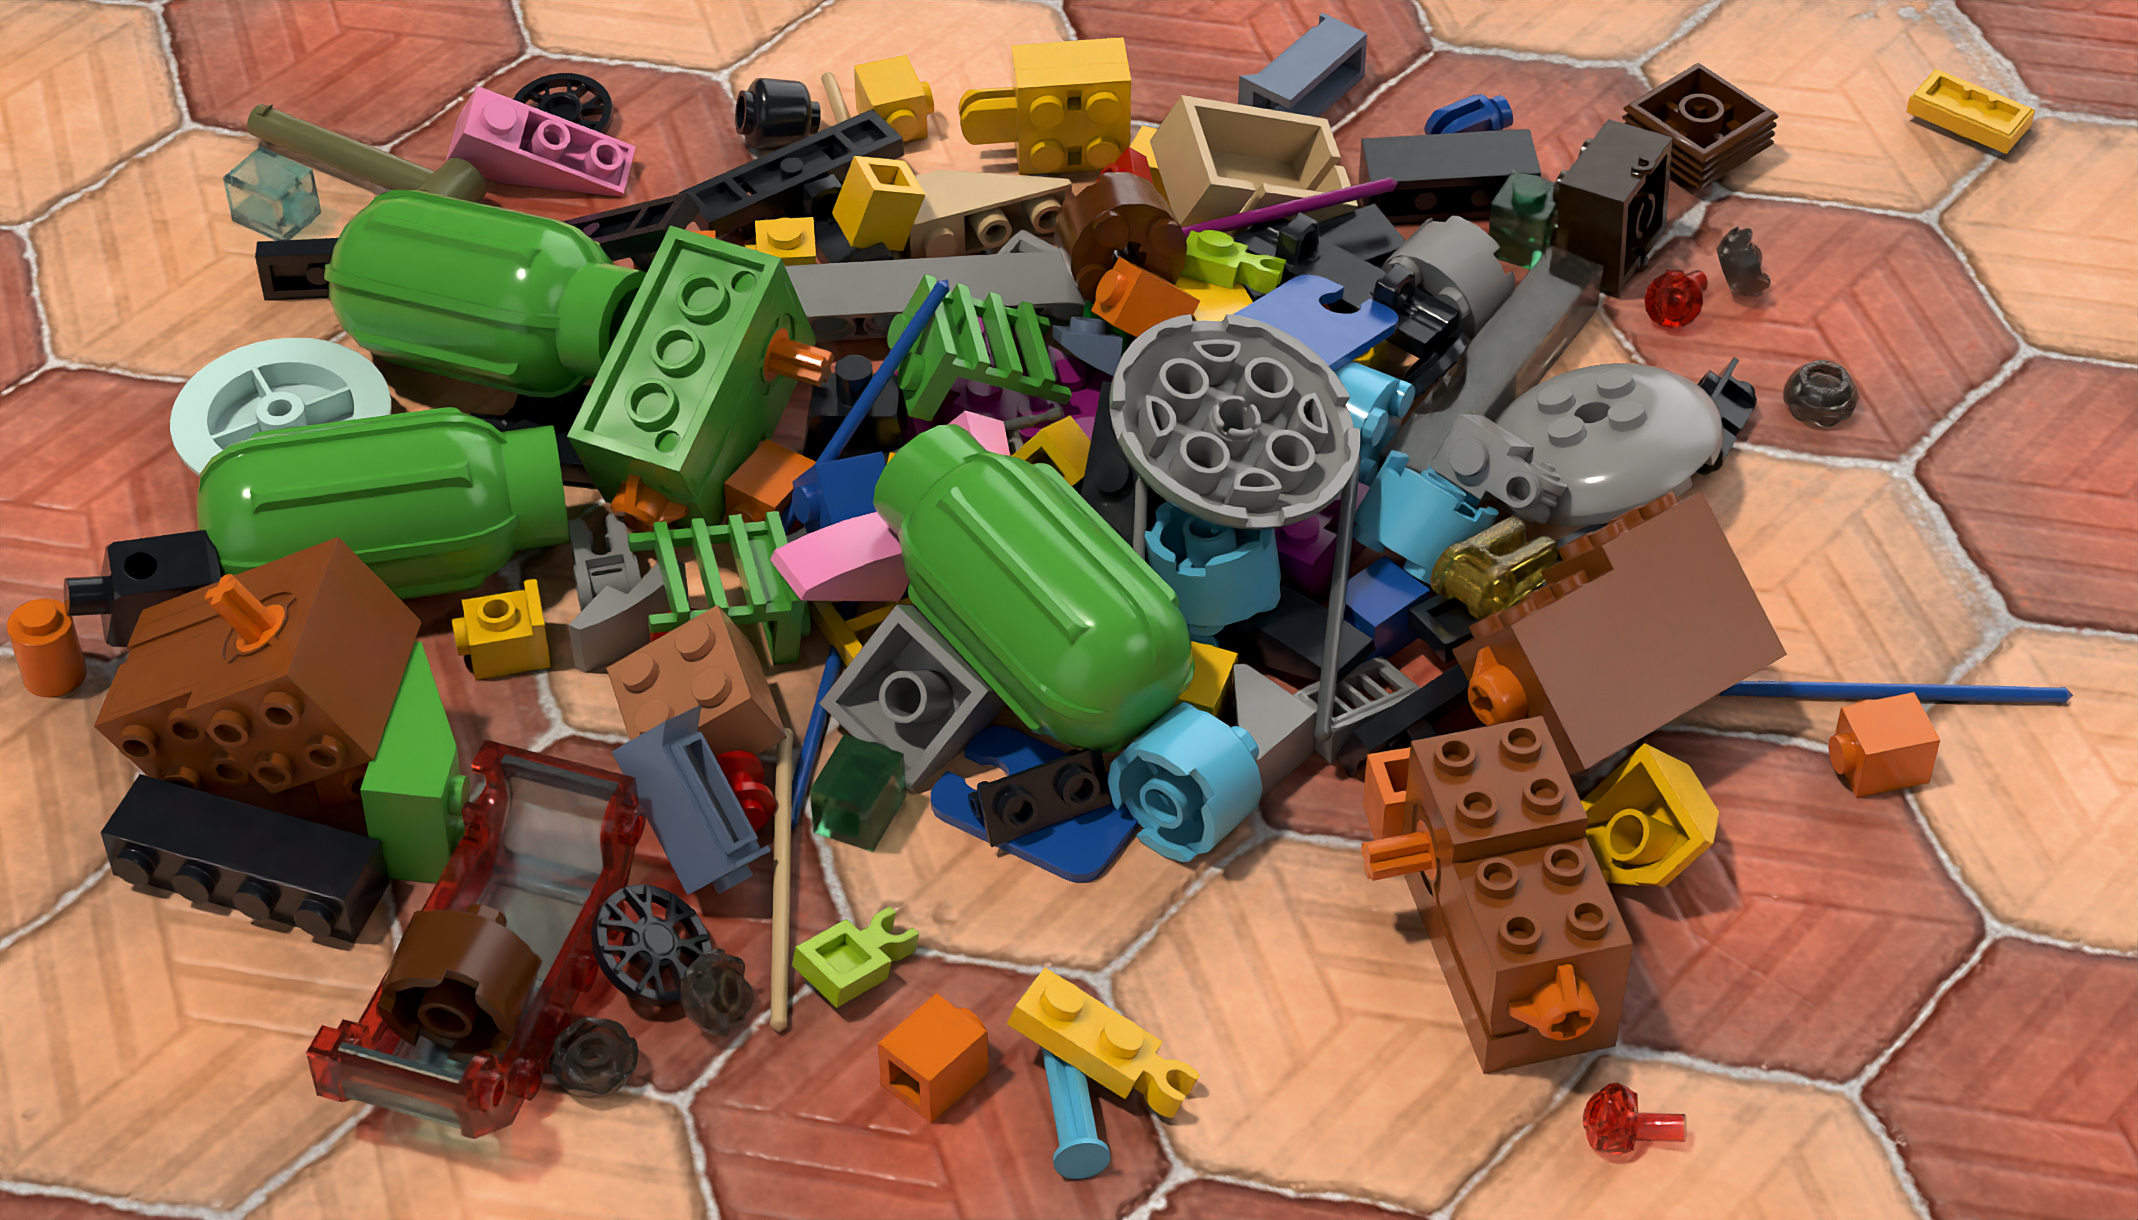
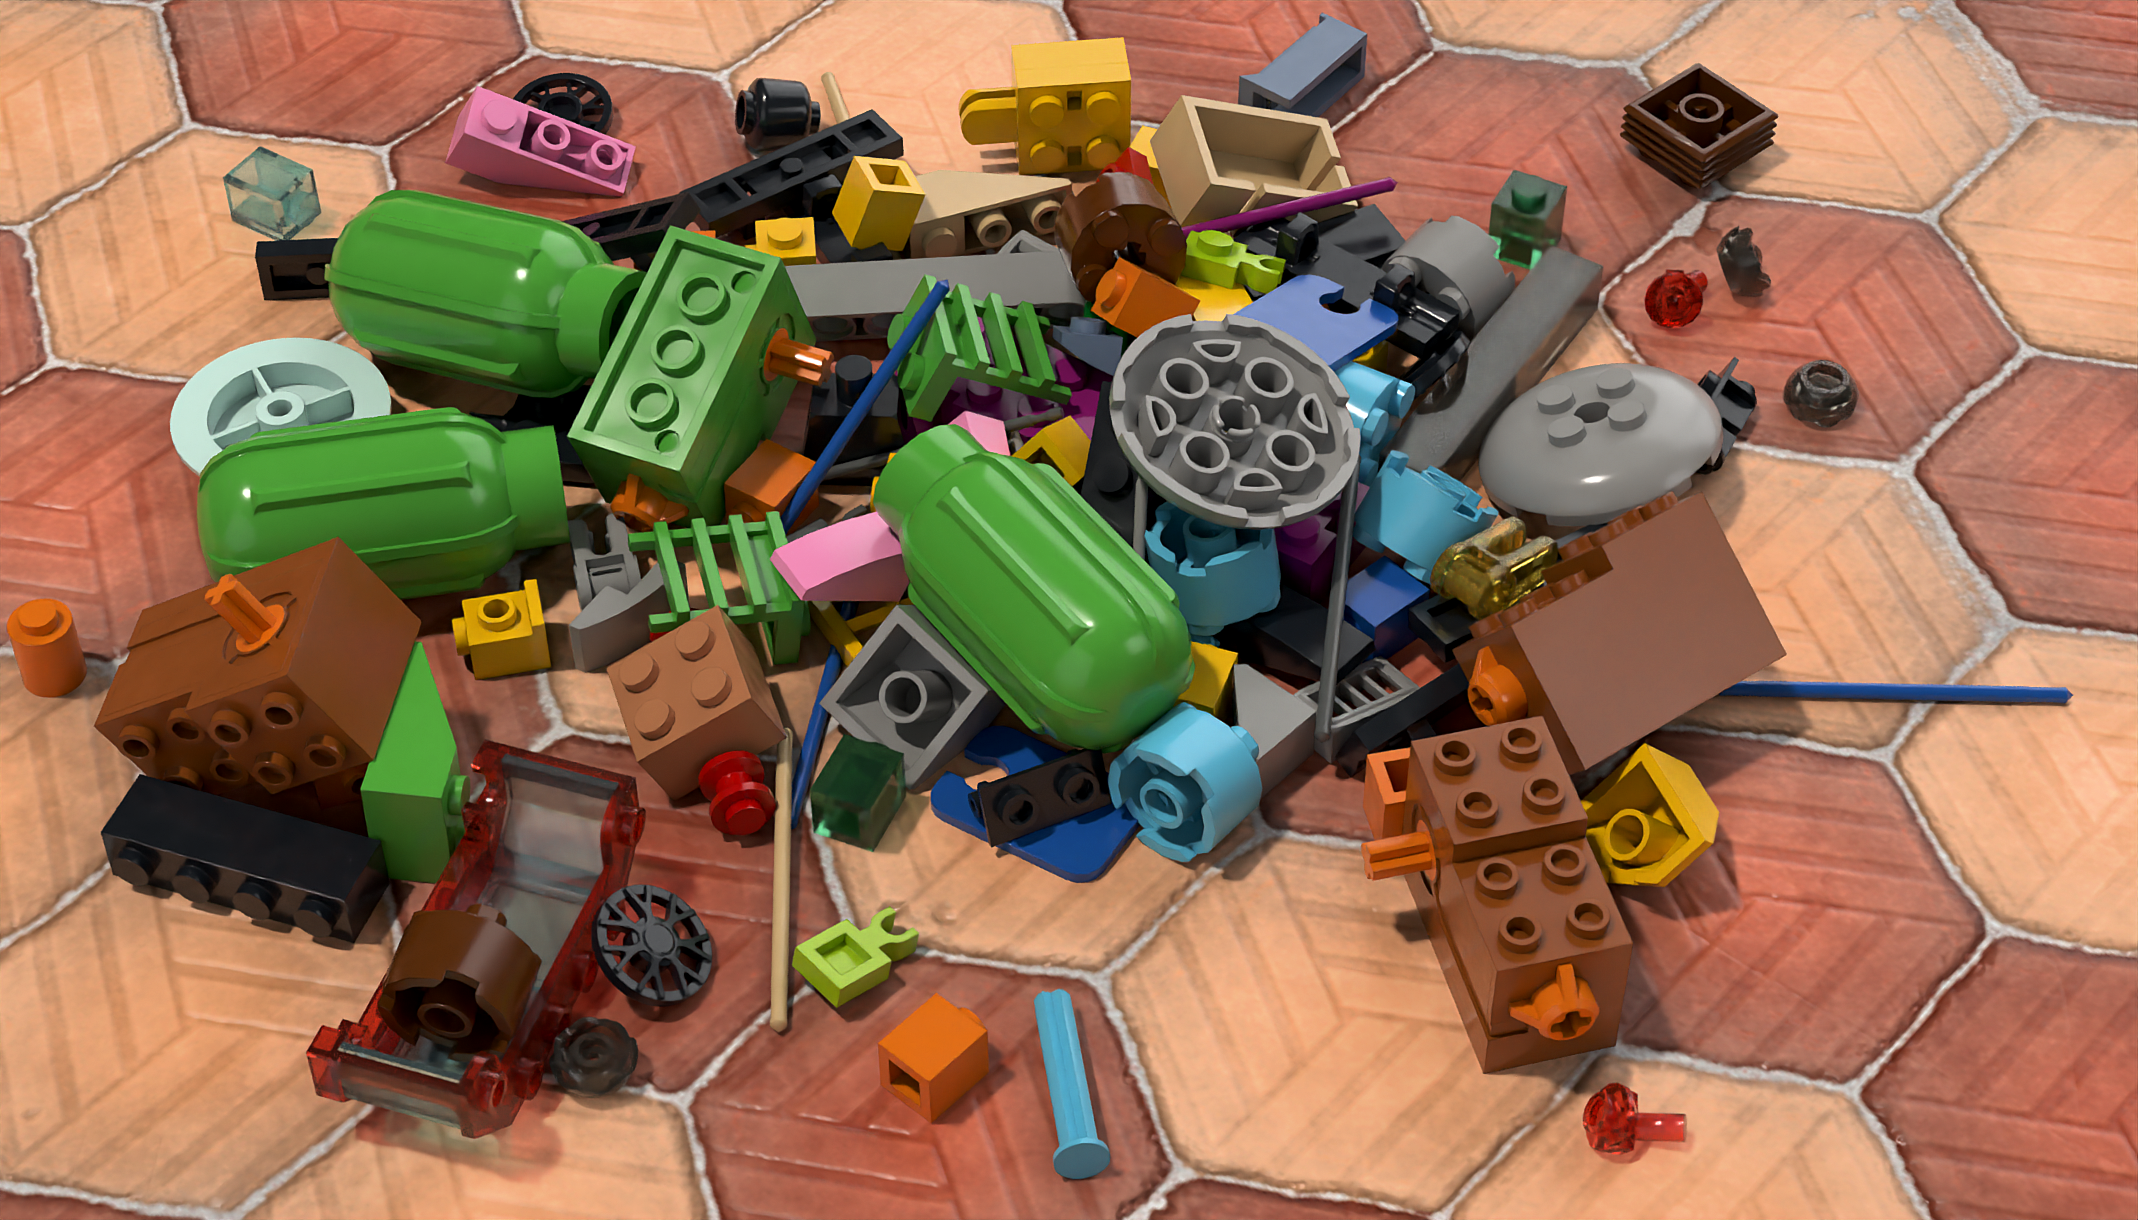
black torso [64,530,221,647] -> none
olive piece [247,104,487,203] -> none
sand blue window [612,705,771,895] -> none
clear smoke plate [680,949,754,1037] -> none
blue brick [792,451,886,534] -> none
yellow brick [854,54,934,143] -> none
yellow plate [1006,967,1200,1119] -> none
black brick [1358,129,1541,225] -> none
blue arm [1424,94,1513,135] -> none
light grey brick [1429,414,1568,524] -> none
dark brown brick [1550,119,1673,294] -> none
orange brick [1828,692,1940,798] -> none
yellow plate [1906,69,2035,154] -> none

